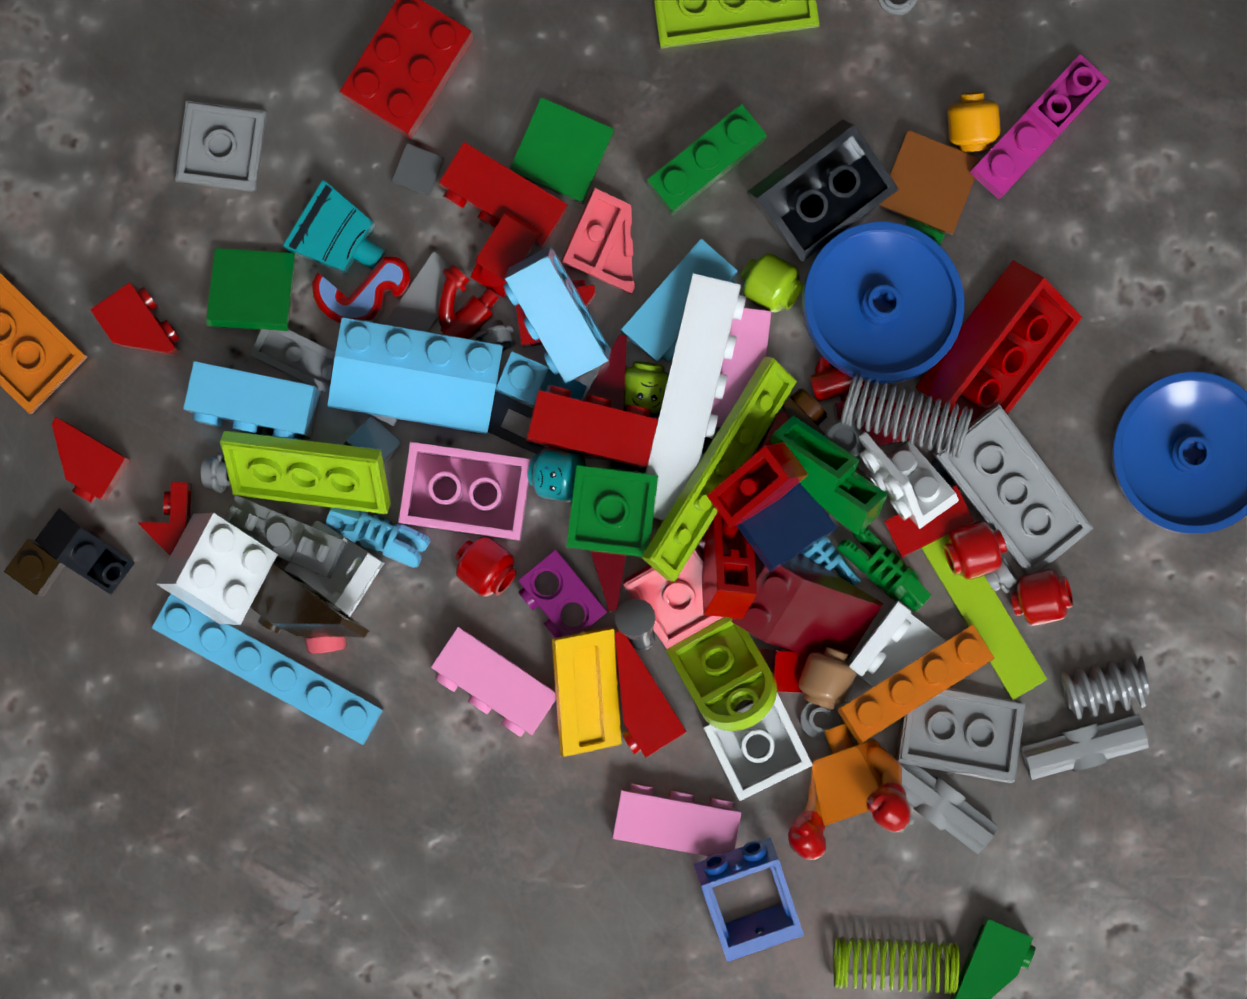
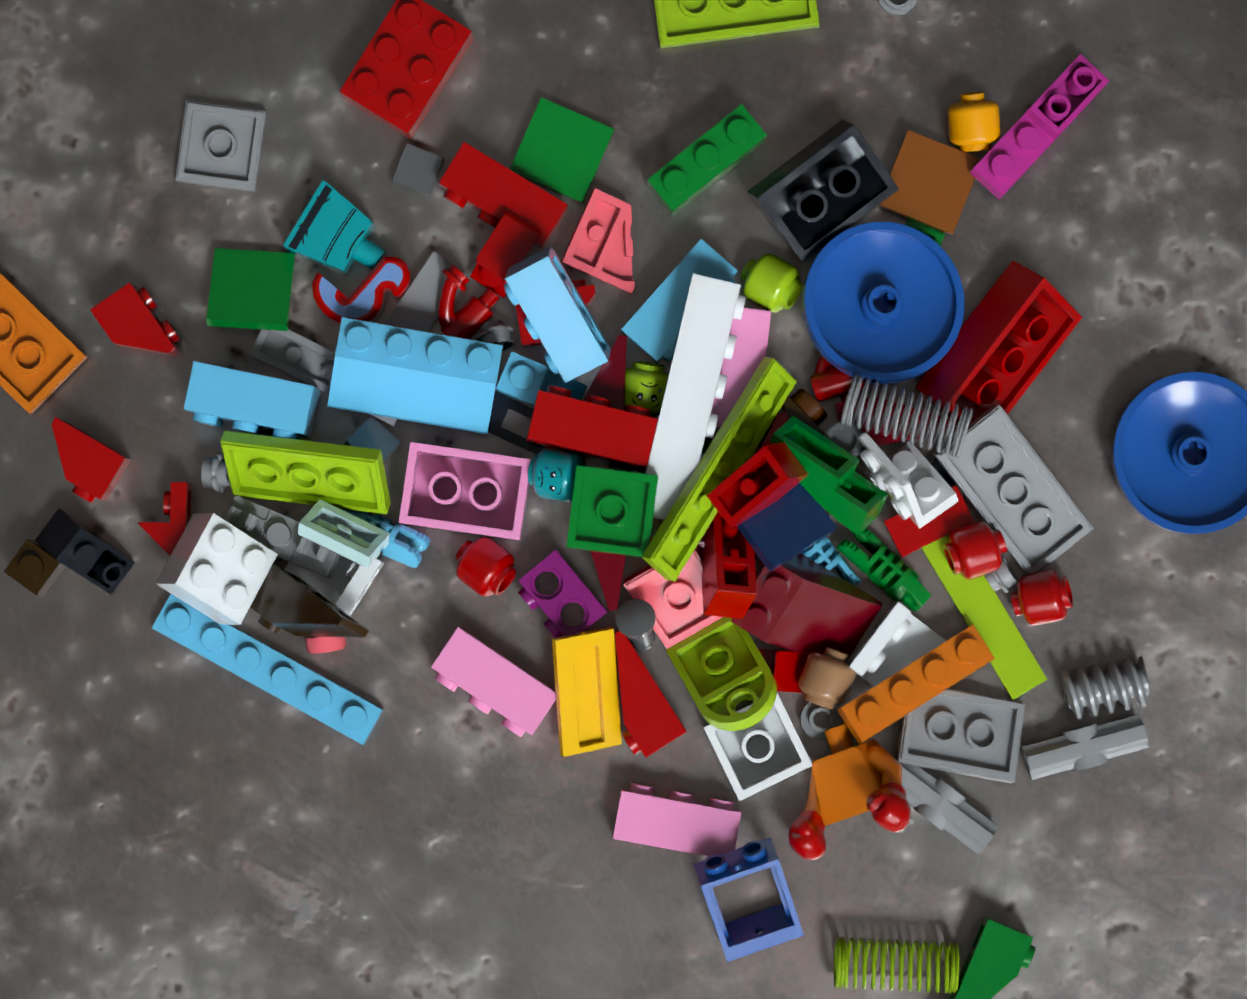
none -> light aqua tile [298,499,390,568]

